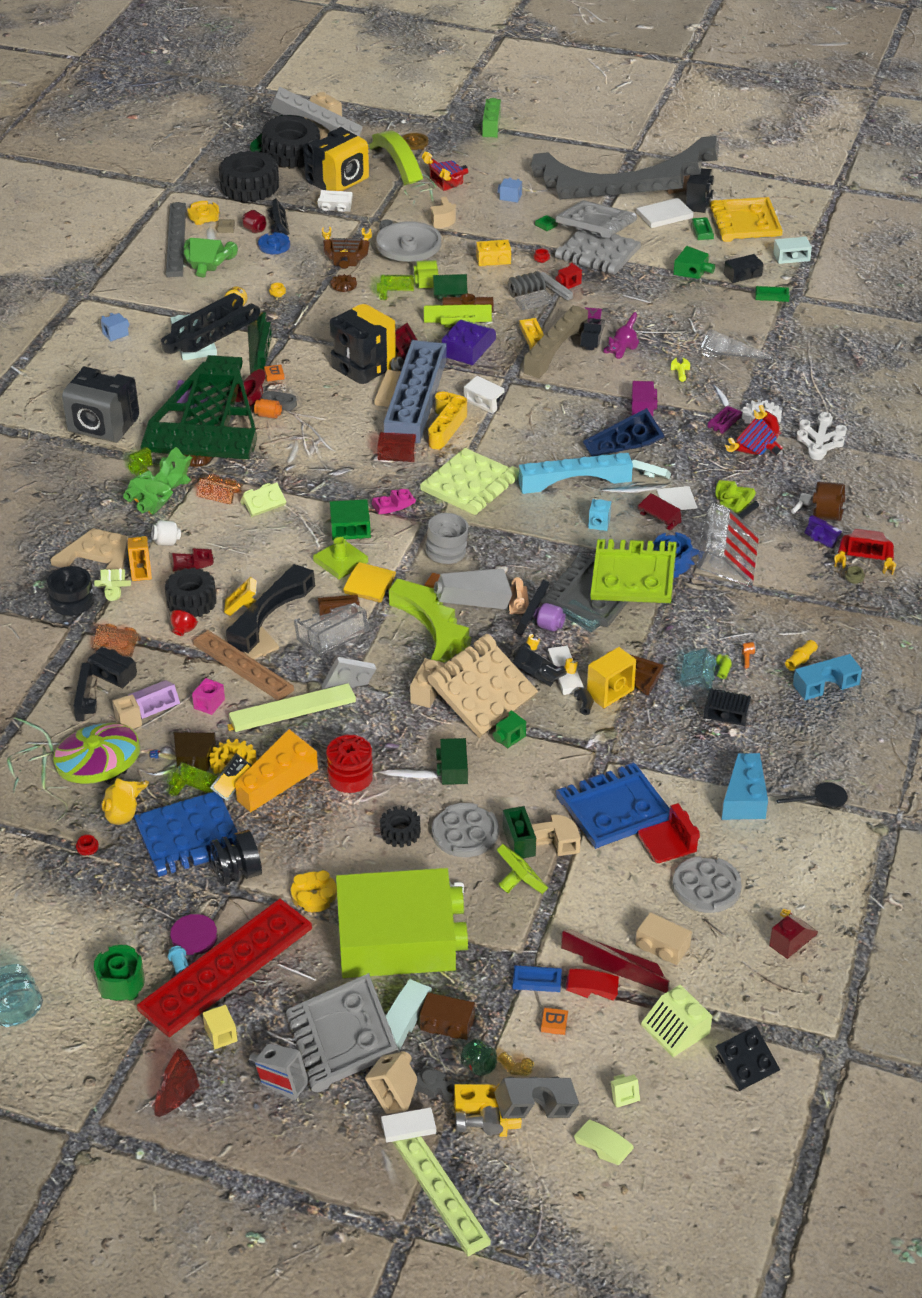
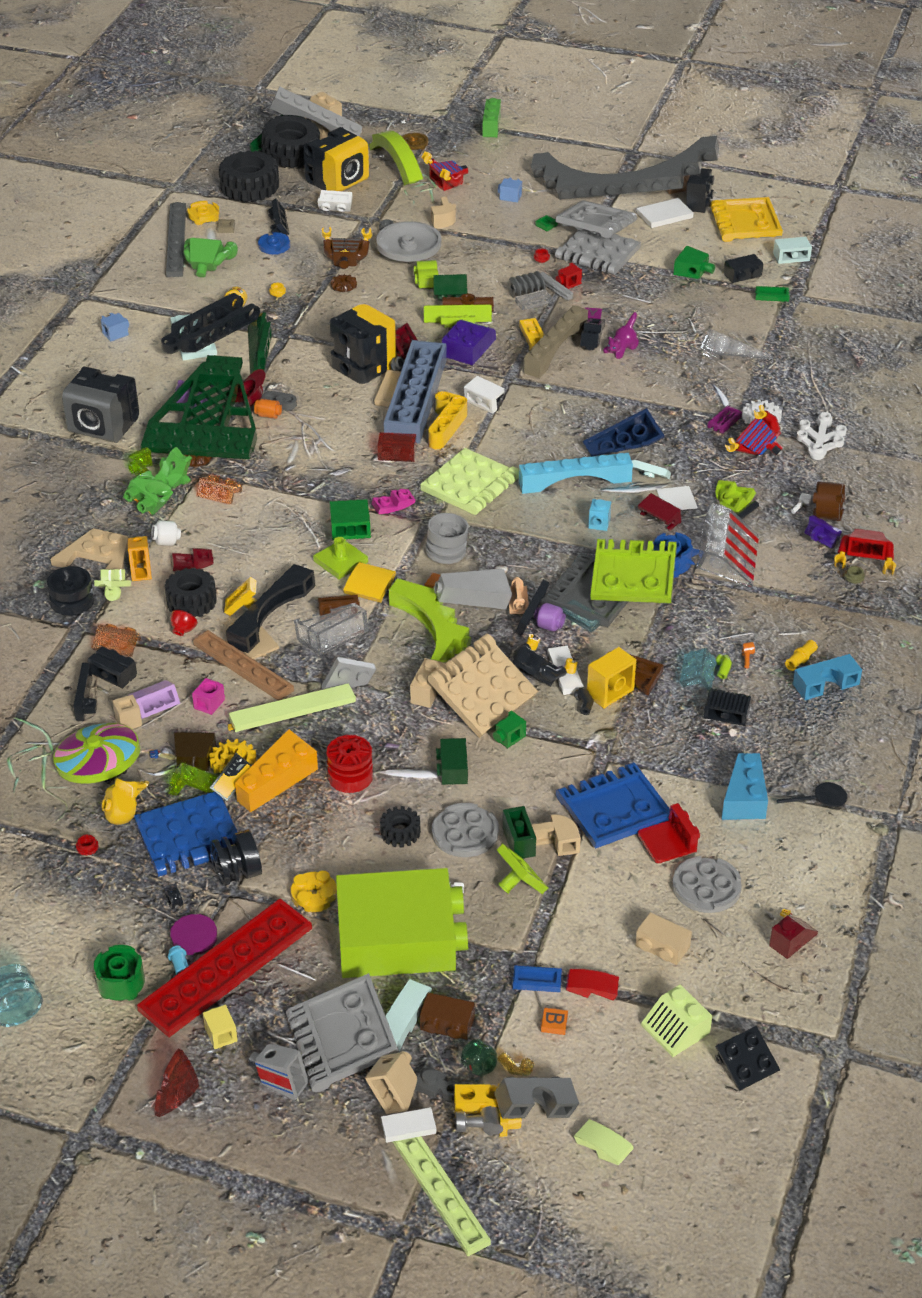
yellowish green bracket [240,483,286,517] -> none
dark red head [242,210,267,234] -> none
orange tile [264,364,285,382] -> none
clear neon green bracket [377,275,414,300] -> none
yellow brick [476,240,511,266] -> none
dark red wedge [561,929,670,993] -> none
yellowish green tile [611,1074,640,1107] -> none
magenta piece [632,381,658,417] -> none
neon yellow bar [671,358,690,382] -> none
green tile [692,217,714,240] -> none
none -> black bush [165,886,183,910]

